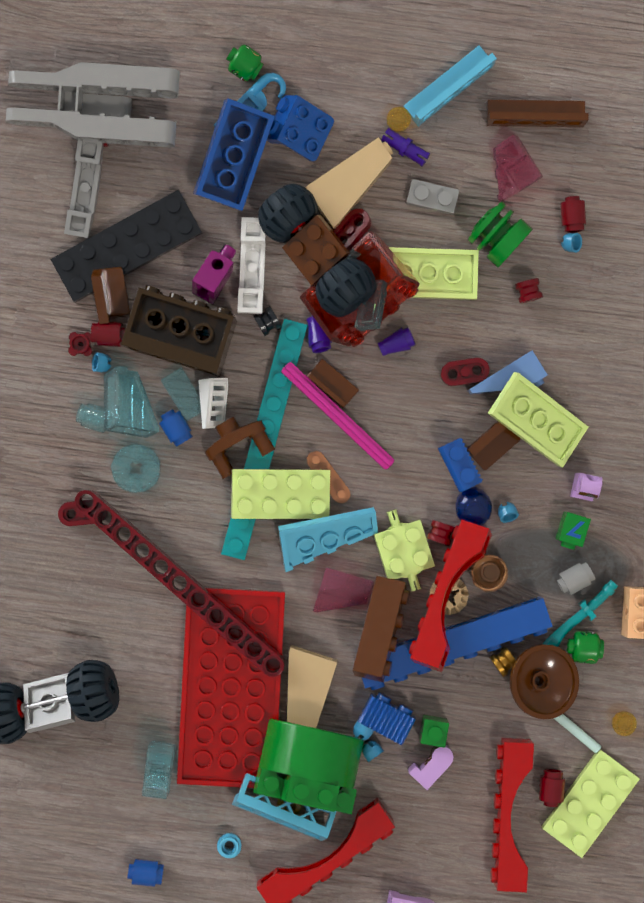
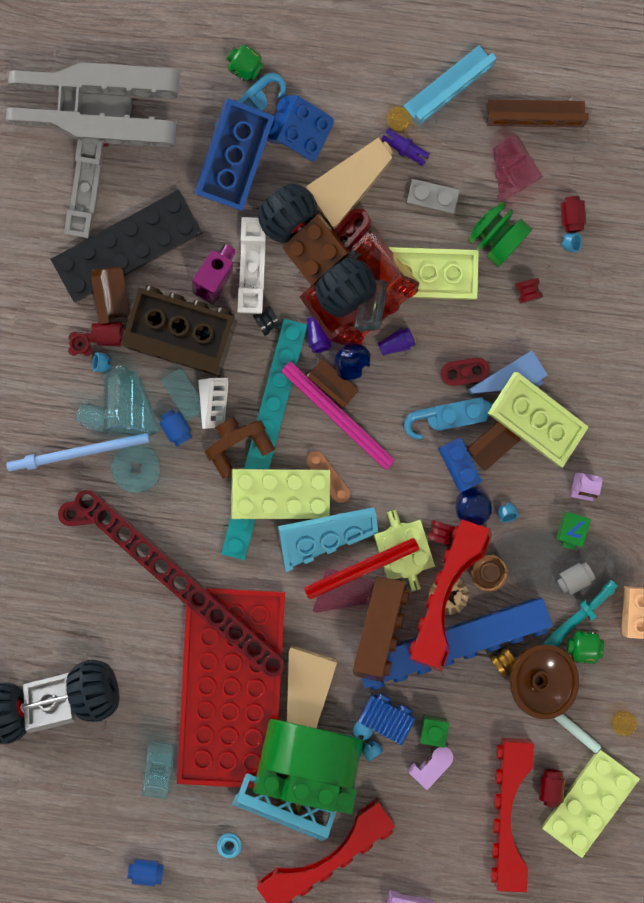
none -> light blue bar [7,433,150,472]
none -> red axle [304,538,419,599]
none -> clear blue hair [334,344,371,381]
none -> dark azure plate [404,397,494,439]

